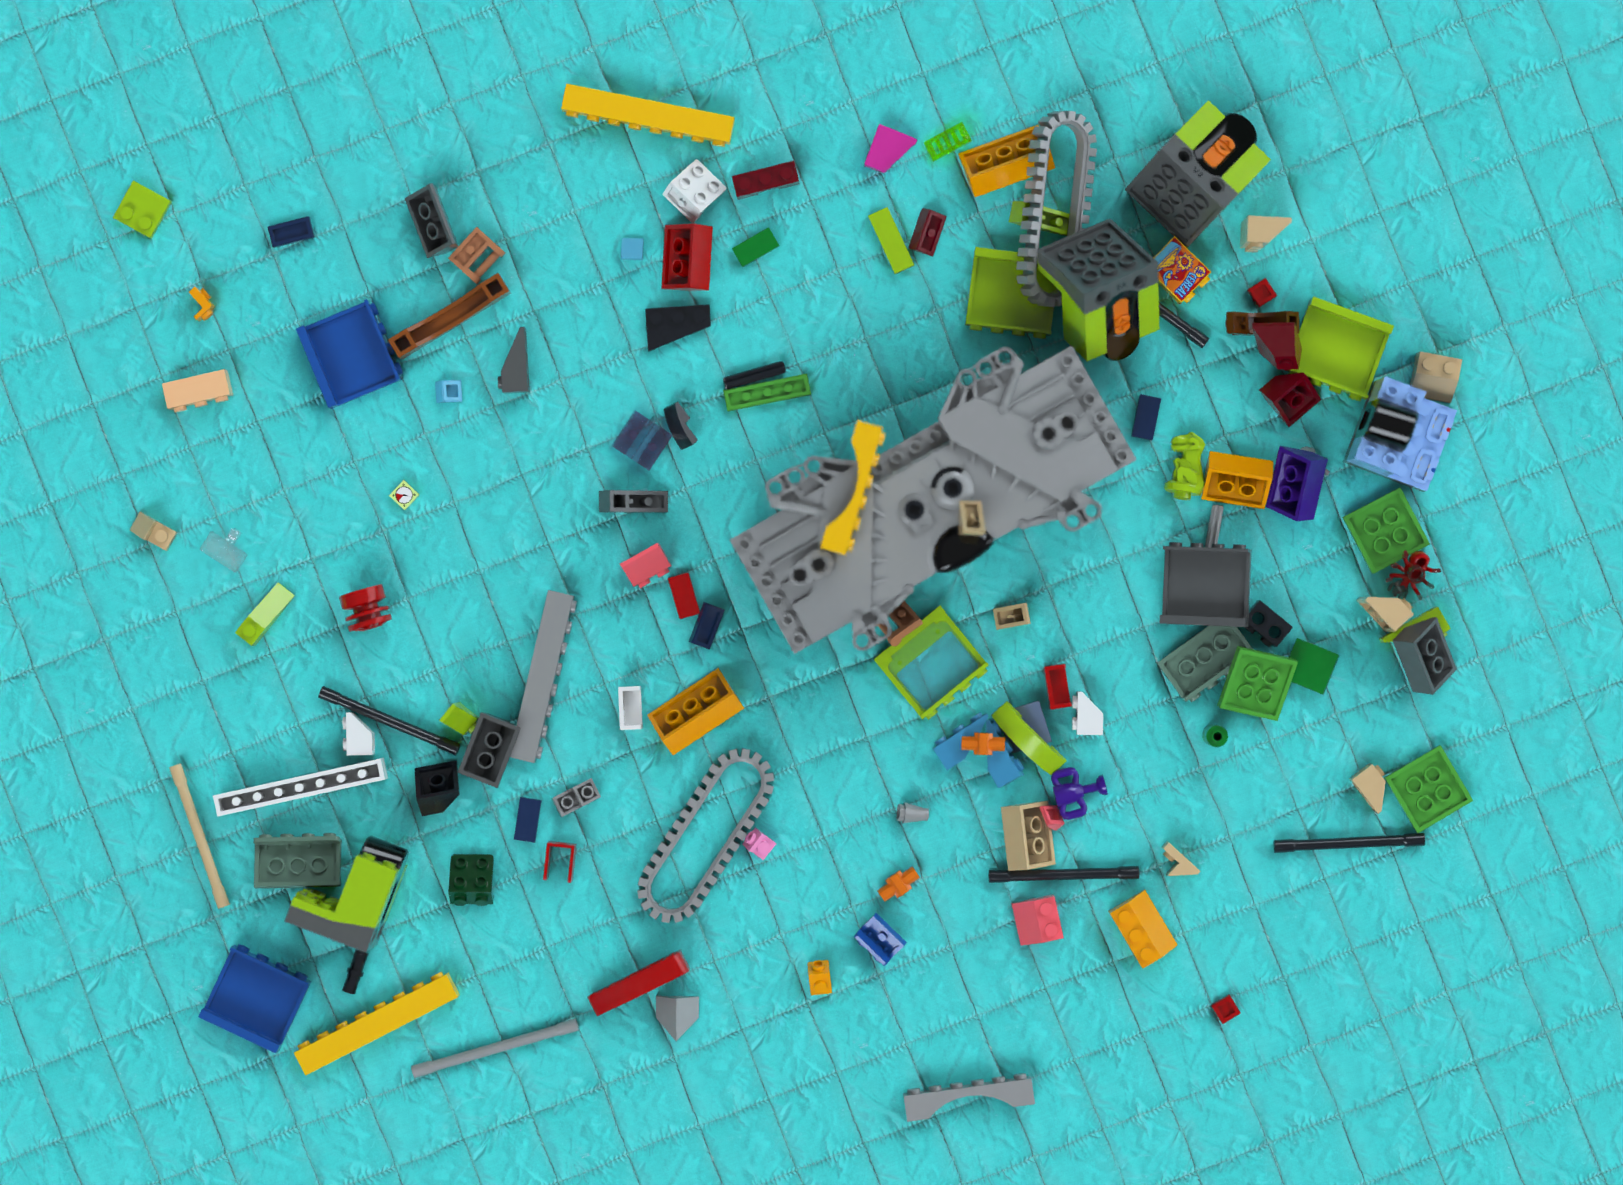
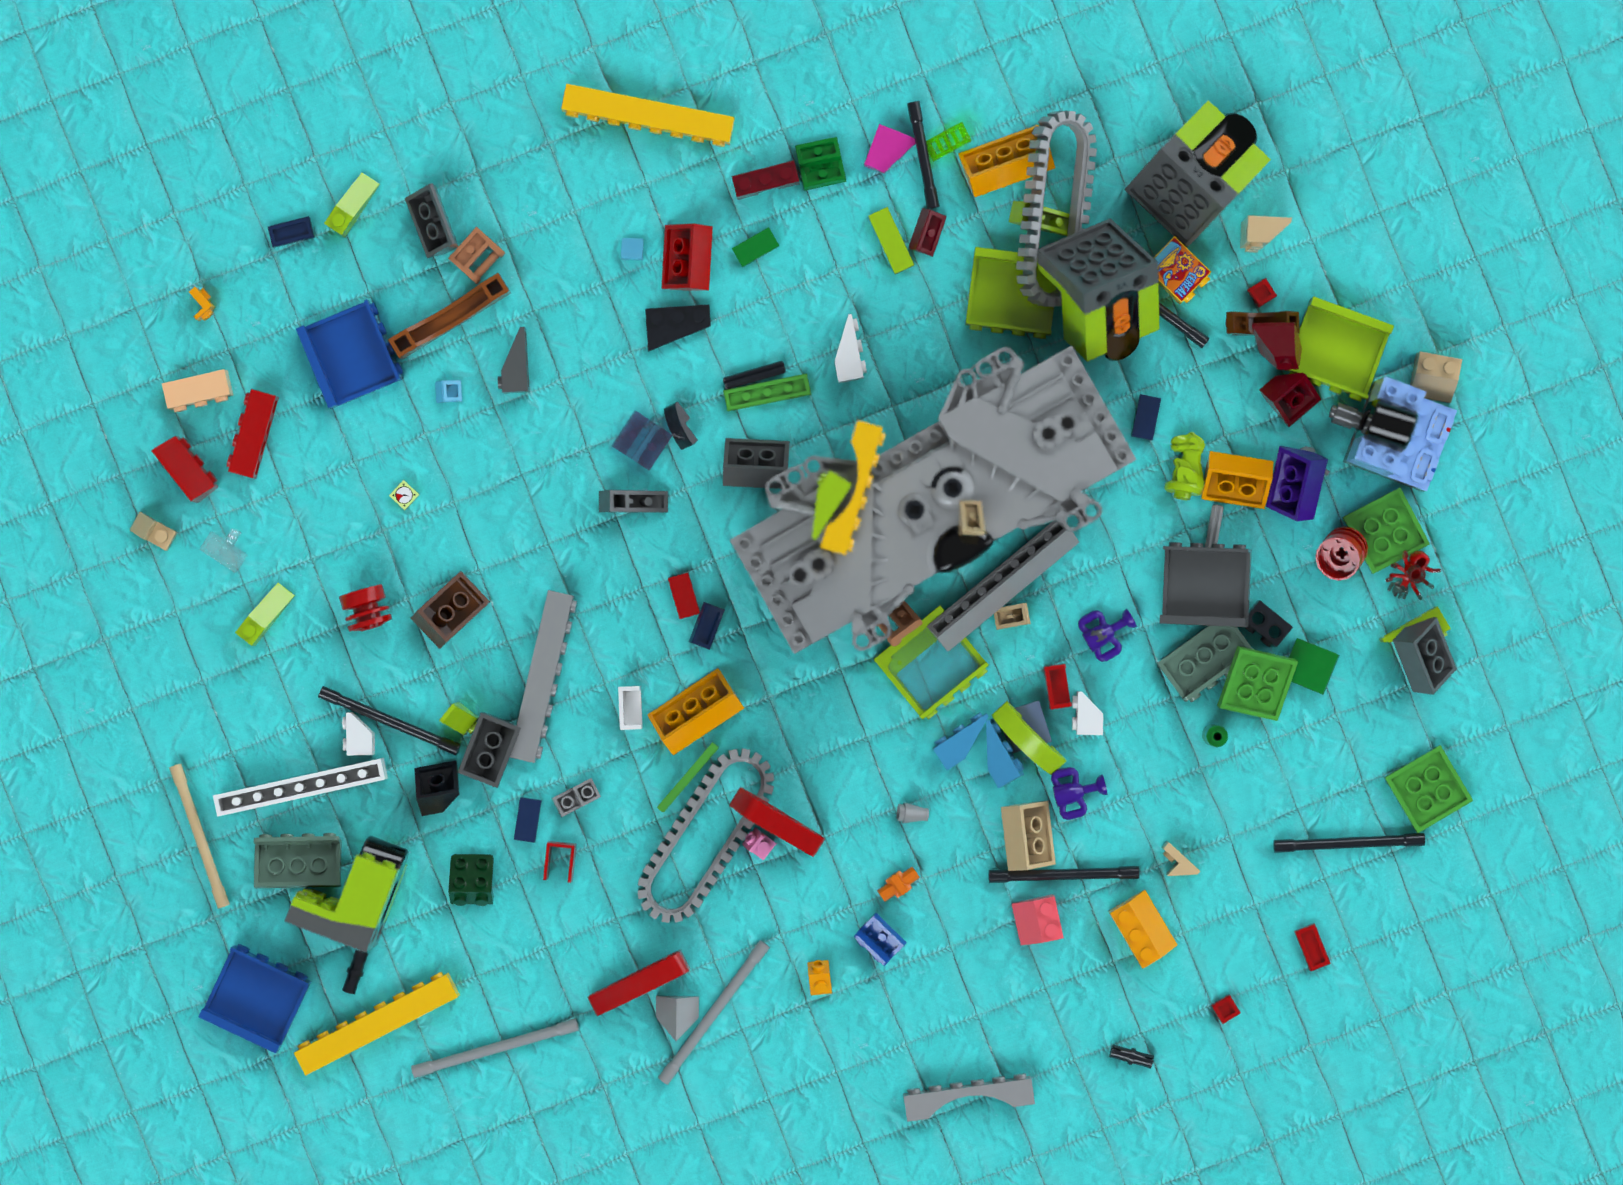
lime plate [113,180,172,239] -> none
coral slope [620,543,672,588] -> none
white bracket [662,159,727,224] -> none
orange axle [961,733,1005,755] -> none
coral slope [1039,805,1065,831] -> none
tan slope [1349,763,1386,814] -> none
tan slope [1357,597,1414,632] -> none
none -> red slope [151,436,218,503]
none -> red brick [227,389,279,479]
none -> lime slope [324,173,380,238]
none -> slope [411,571,490,649]
none -> bright green tile [657,742,719,812]
none -> light grey piece [658,940,770,1085]
none -> dark grey slope [723,438,790,489]
none -> red beam [729,787,825,857]
none -> green slope [795,137,846,191]
none -> lime slope [812,470,852,540]
none -> white slope [834,314,867,383]
none -> black piece [907,101,940,209]
none -> light grey brick [927,520,1079,652]
none -> dark purple piece [1078,608,1137,662]
none -> black pin [1109,1044,1154,1069]
none -> red tile [1294,923,1331,971]
none -> red wheel [1315,526,1368,581]
none -> dark grey brick [1328,402,1362,429]

